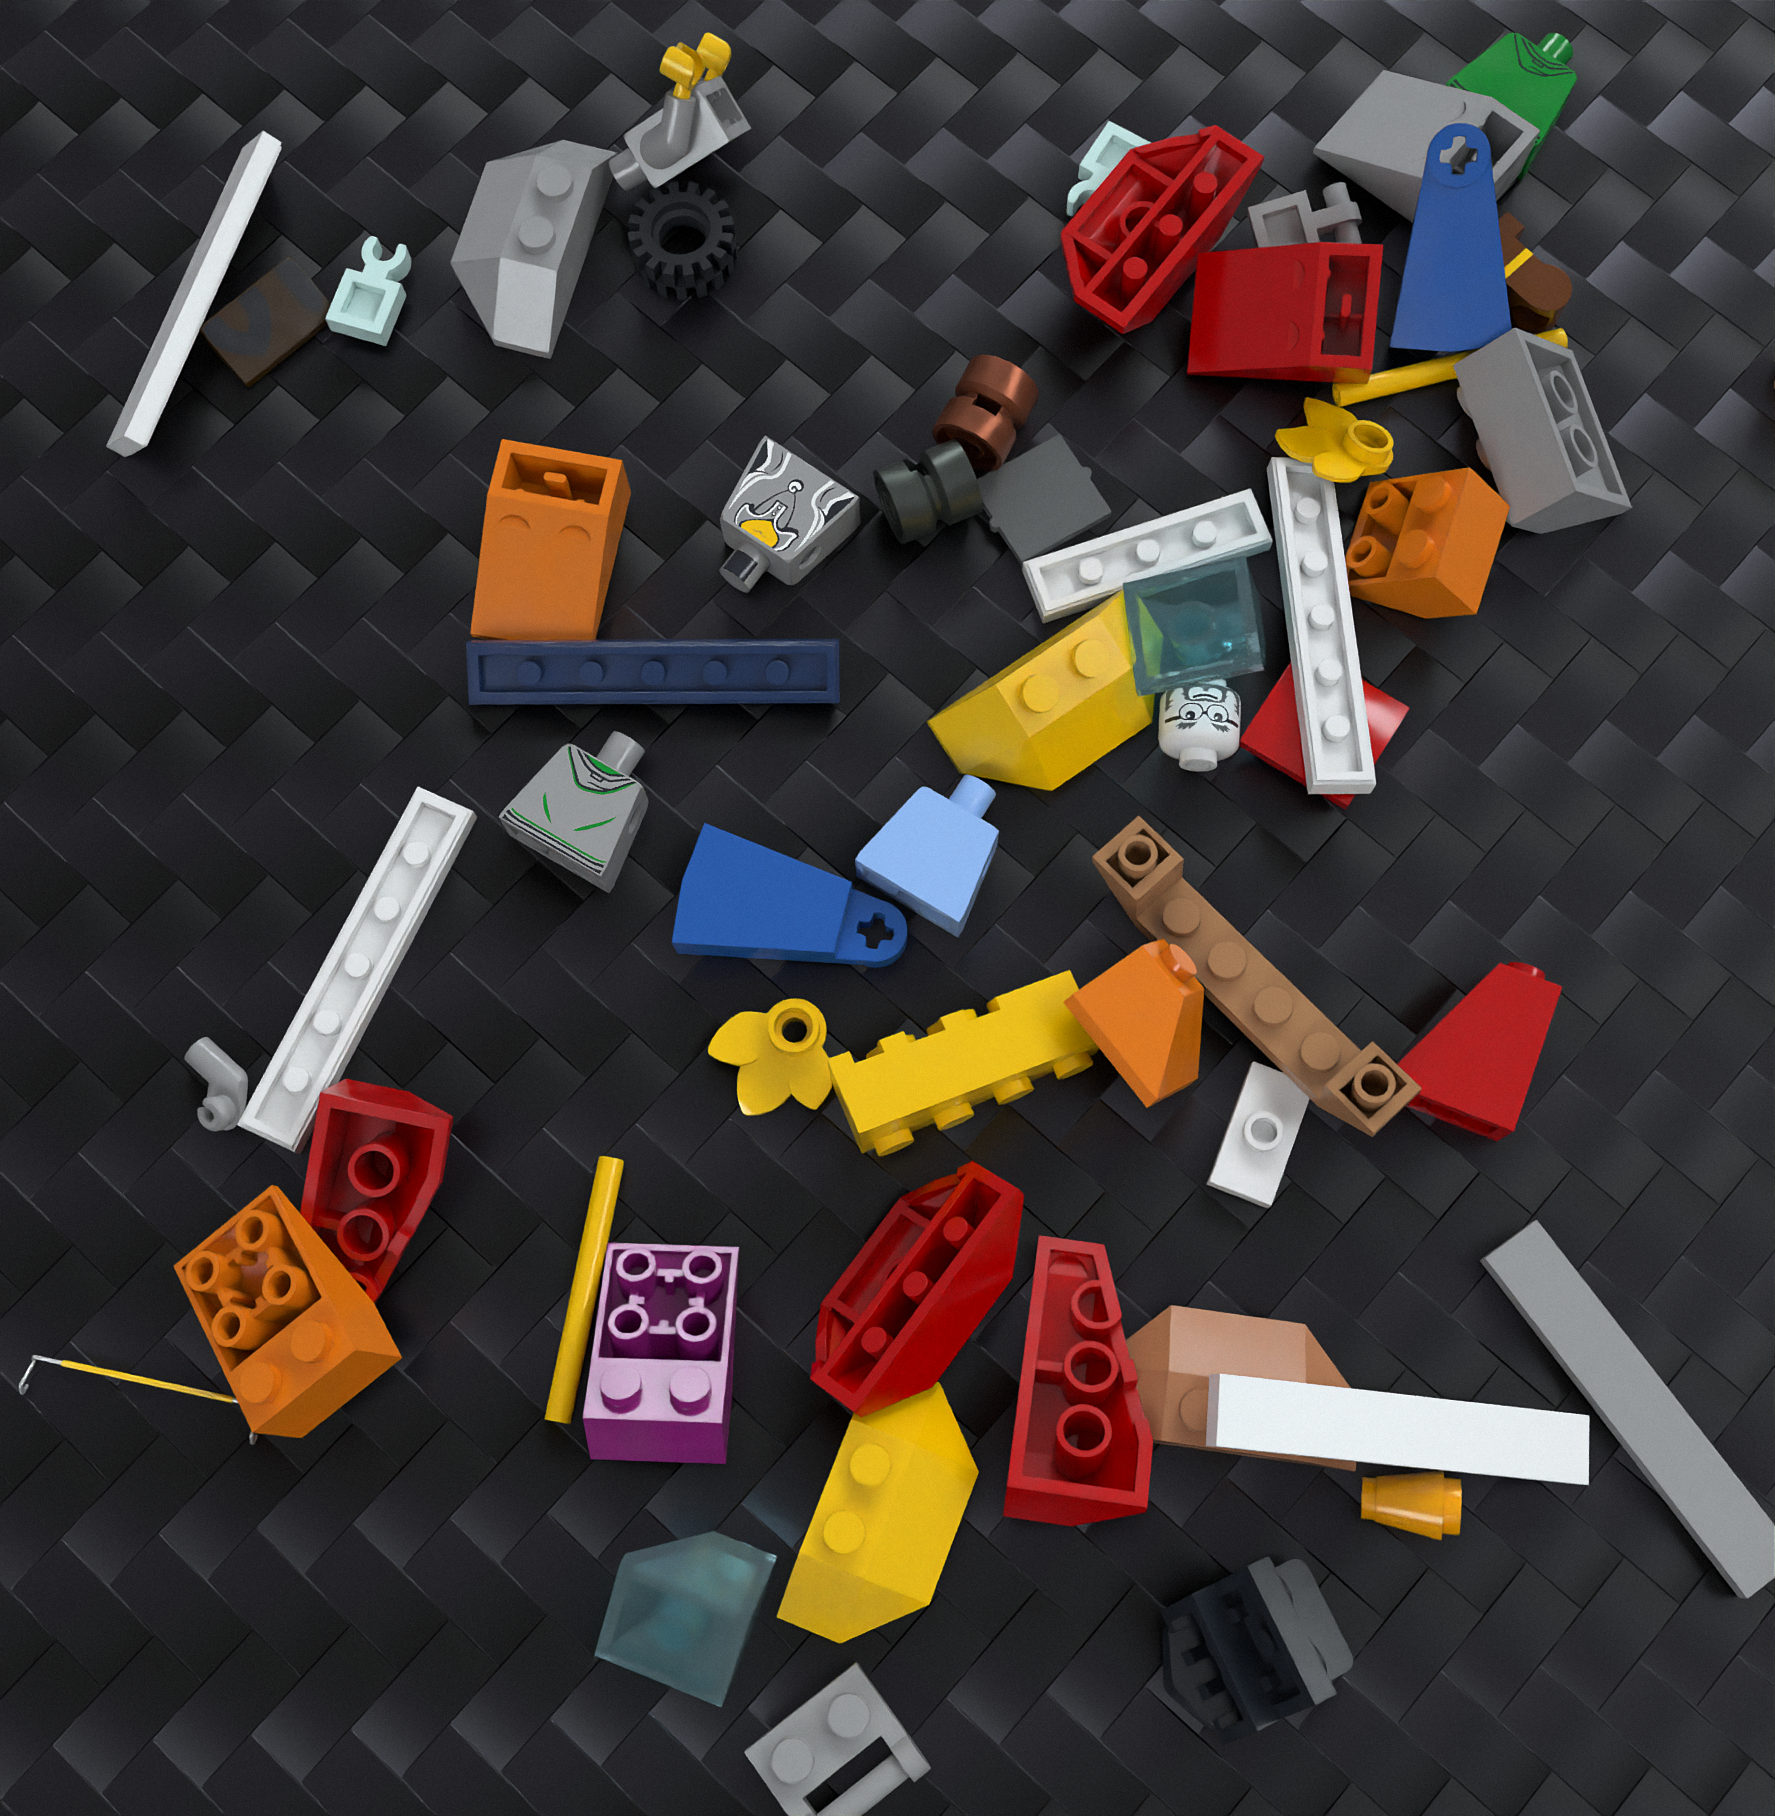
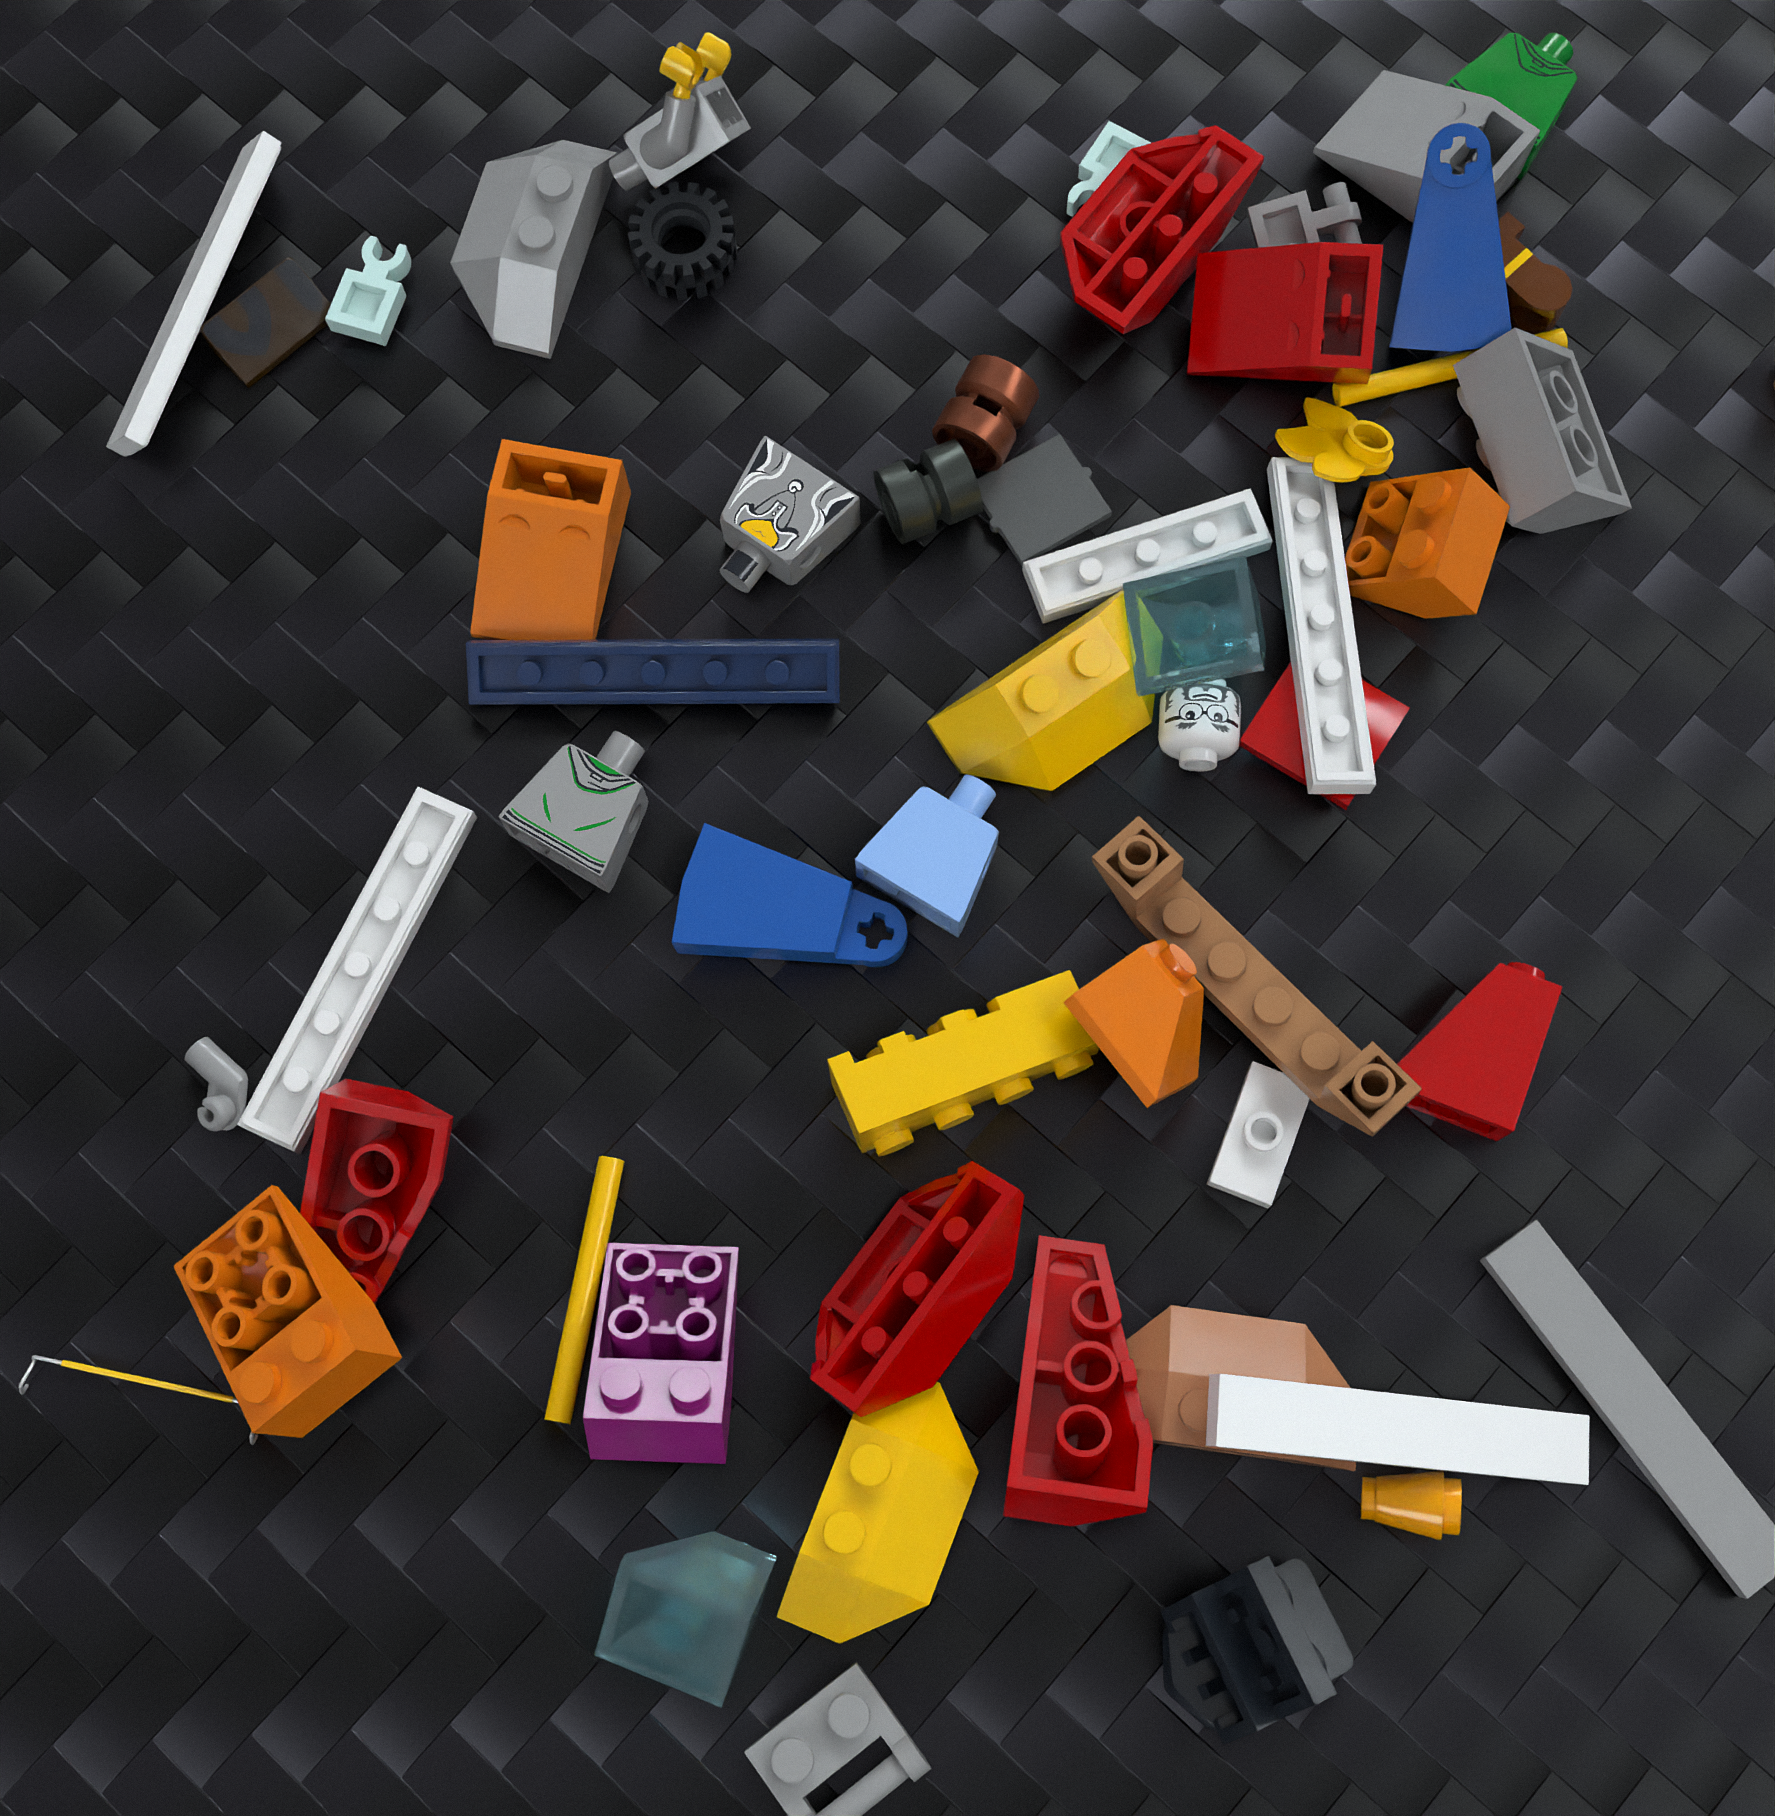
yellow plate [708,998,832,1116] -> none

